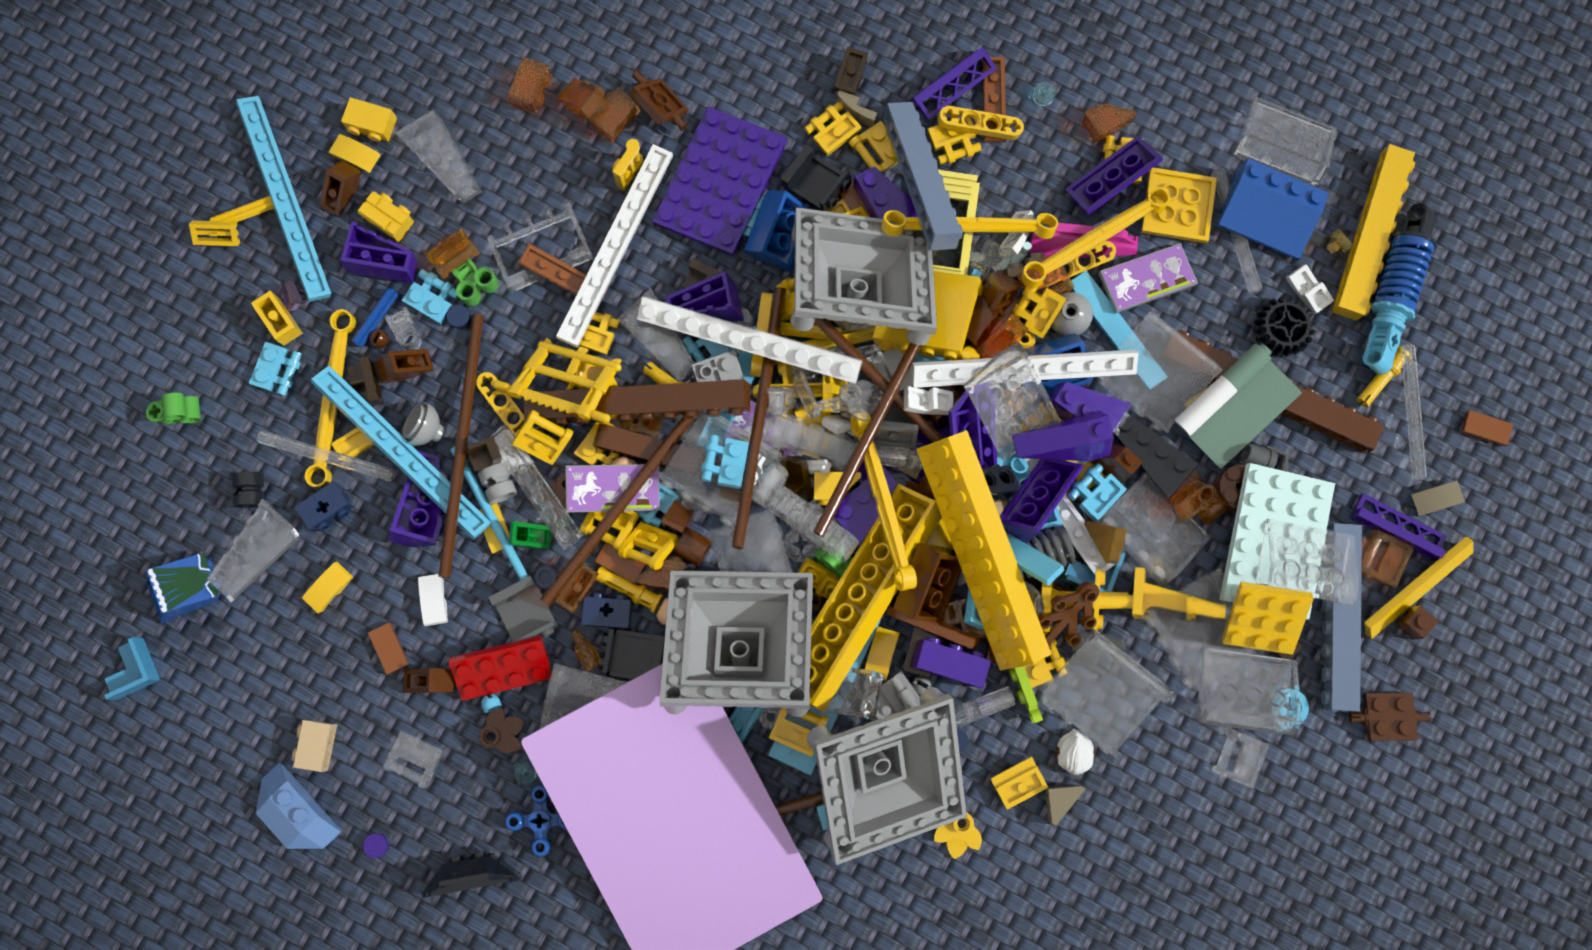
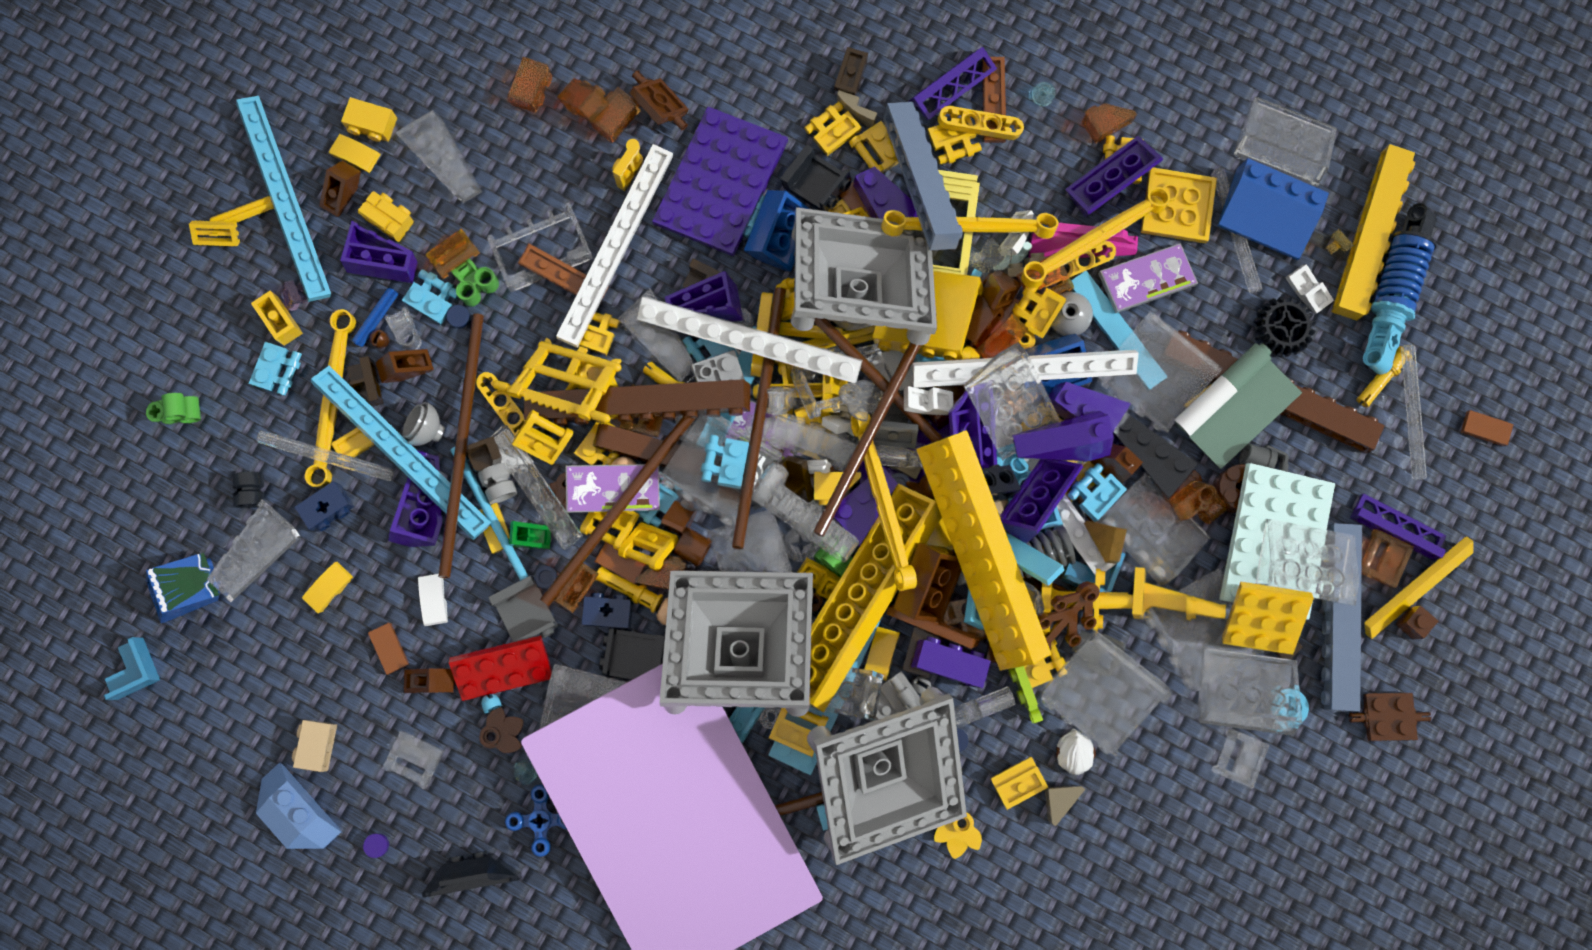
clear orange piece [571,630,600,670] -> none
dark tan slope [1411,481,1465,516] -> none

